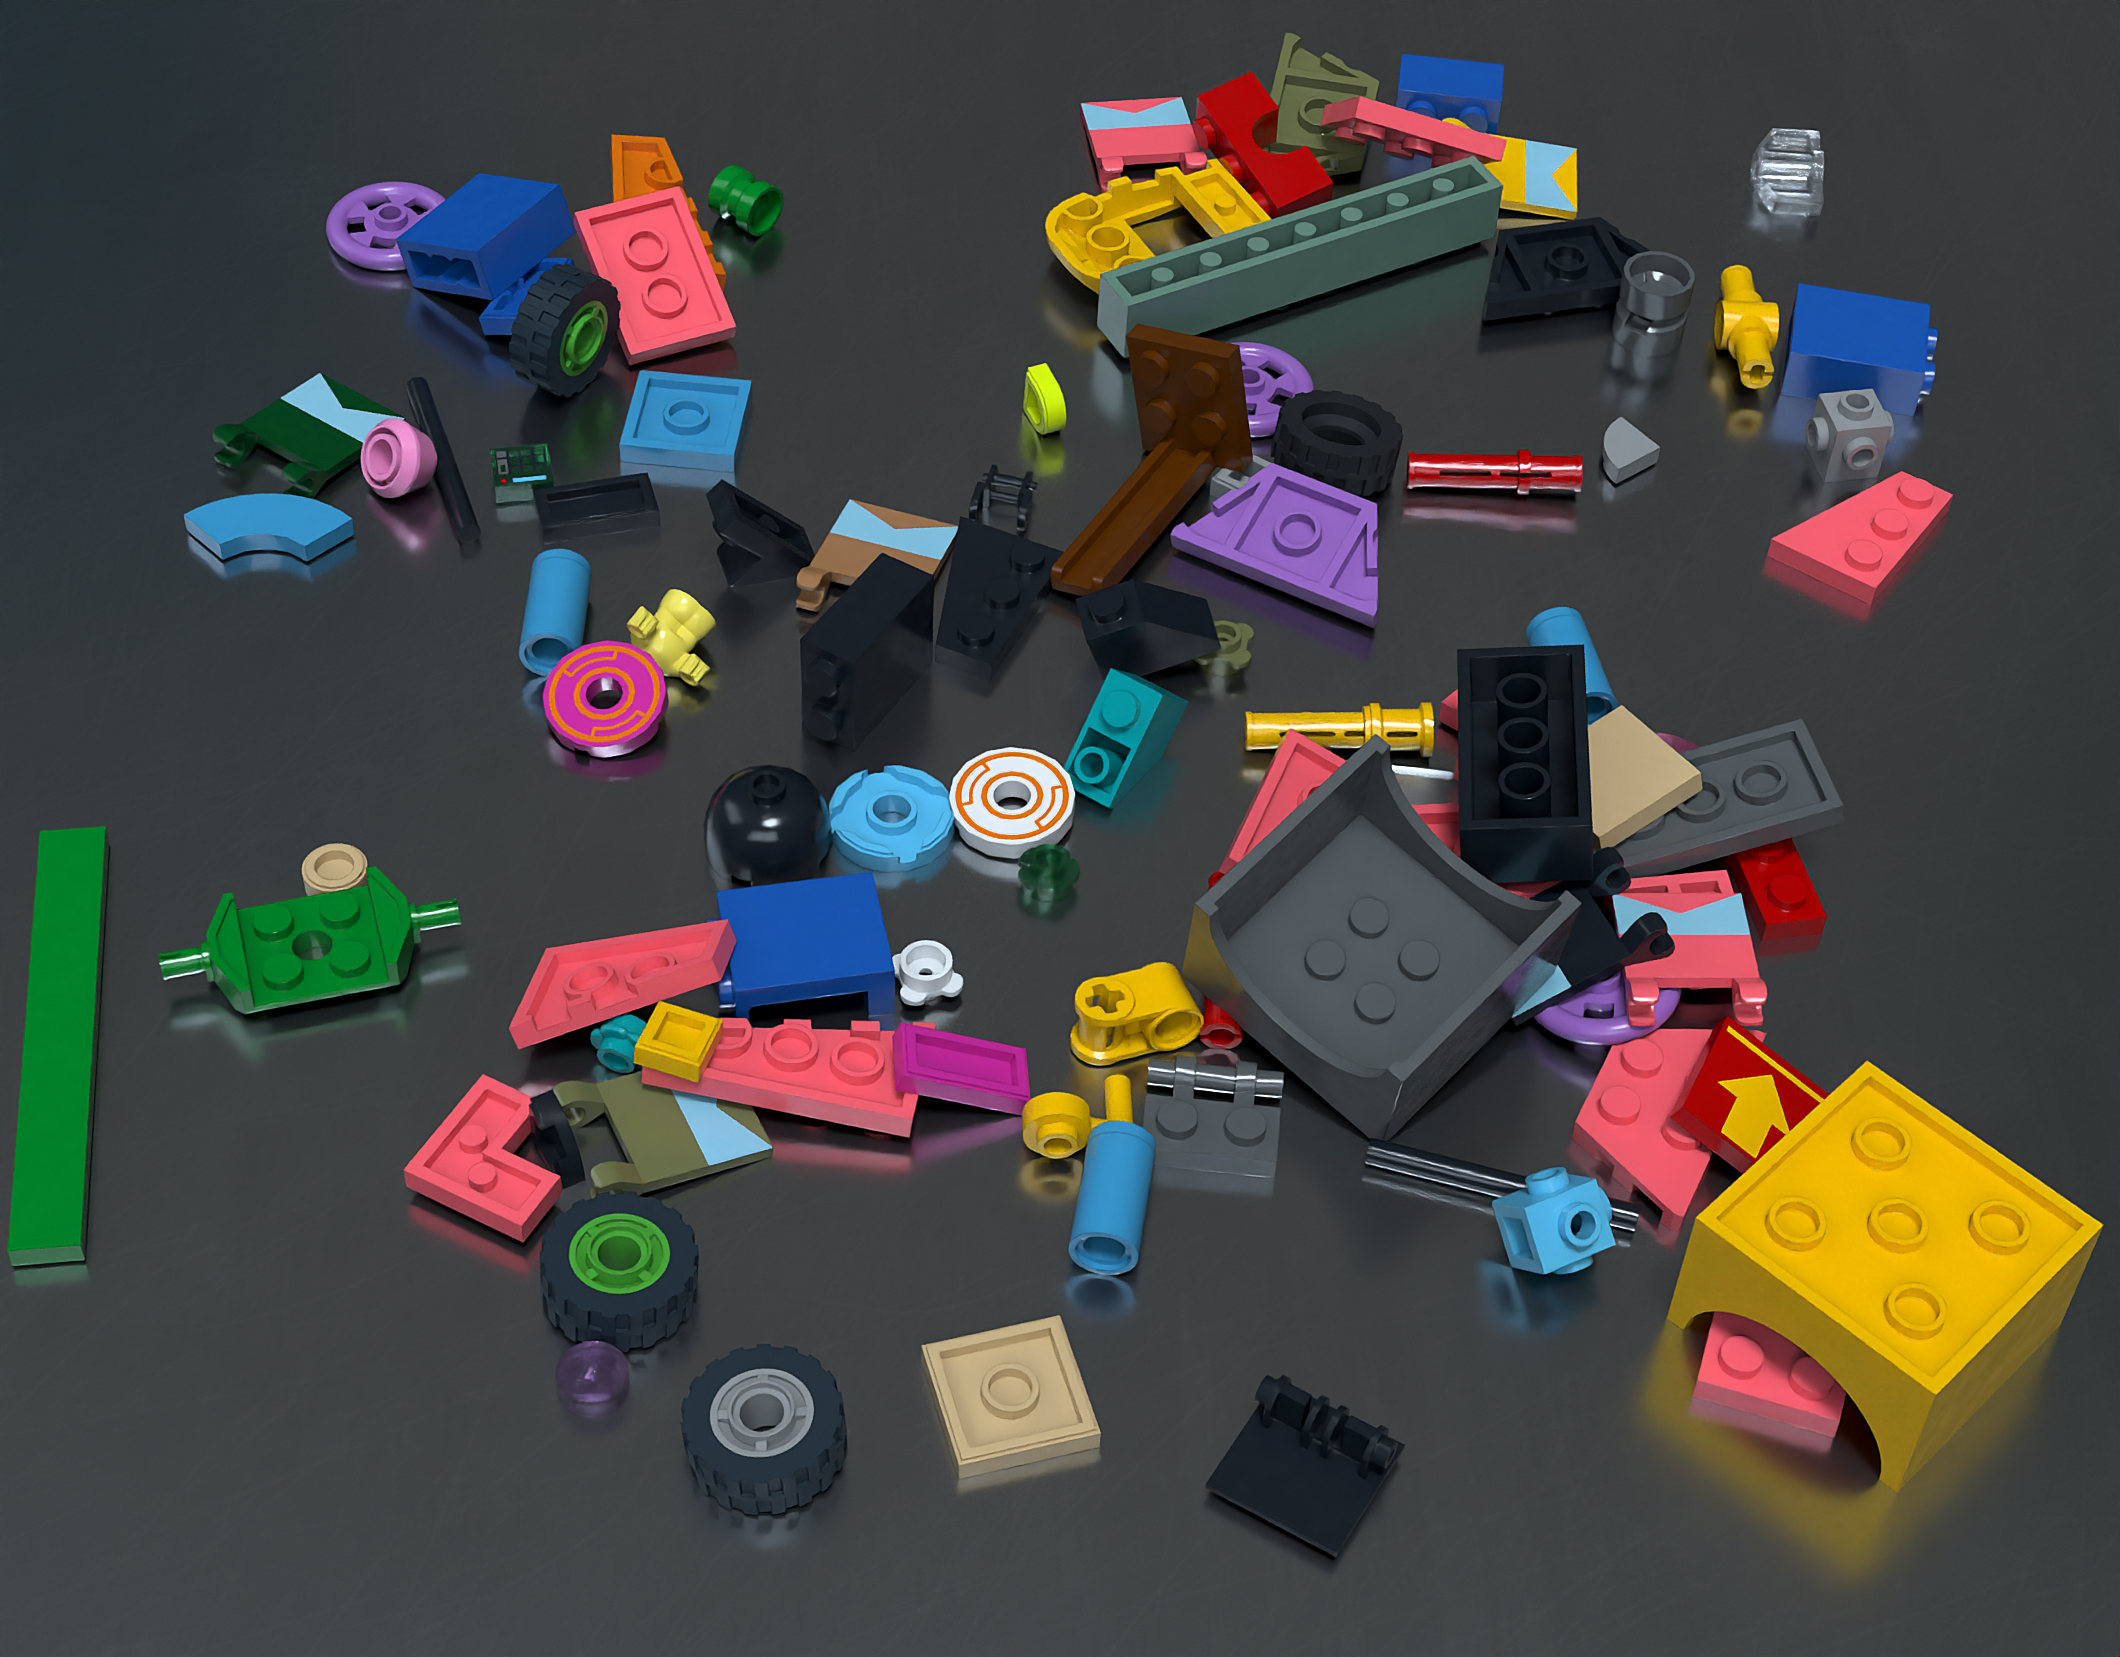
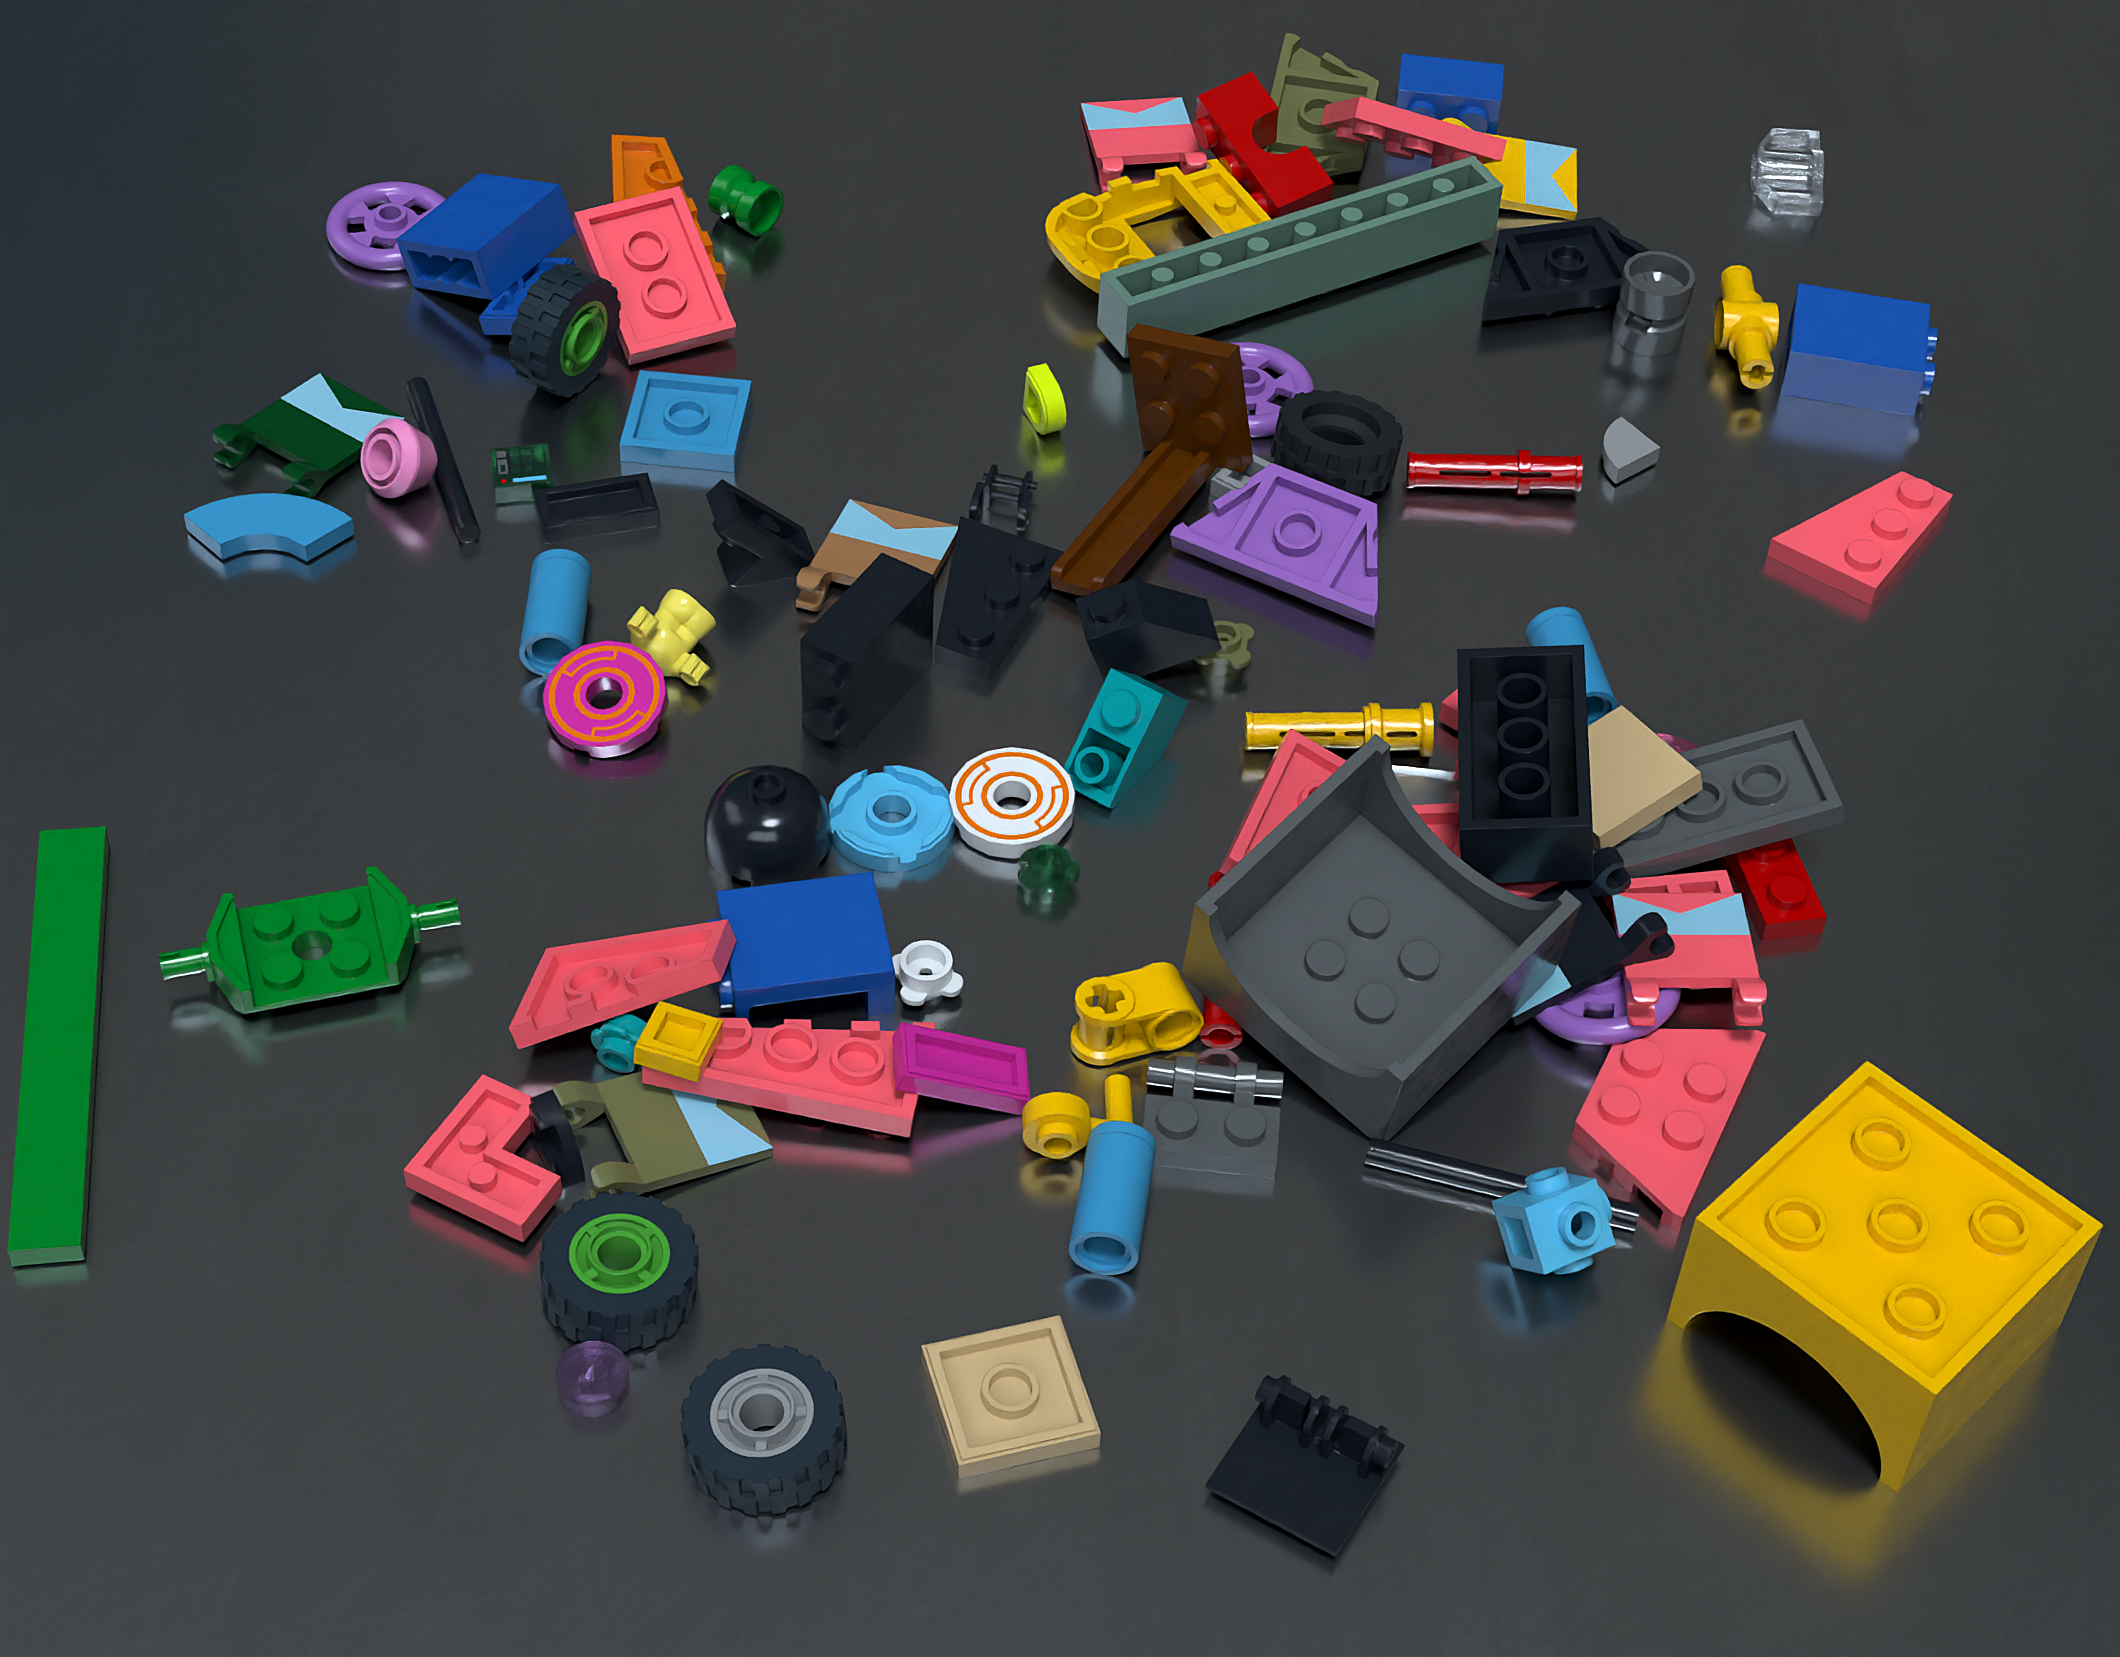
tan tile [302,843,368,896] -> none
red tile [1670,1016,1829,1174] -> none
coral wing [1693,1311,1846,1437] -> none
light grey brick [1805,389,1894,483] -> none

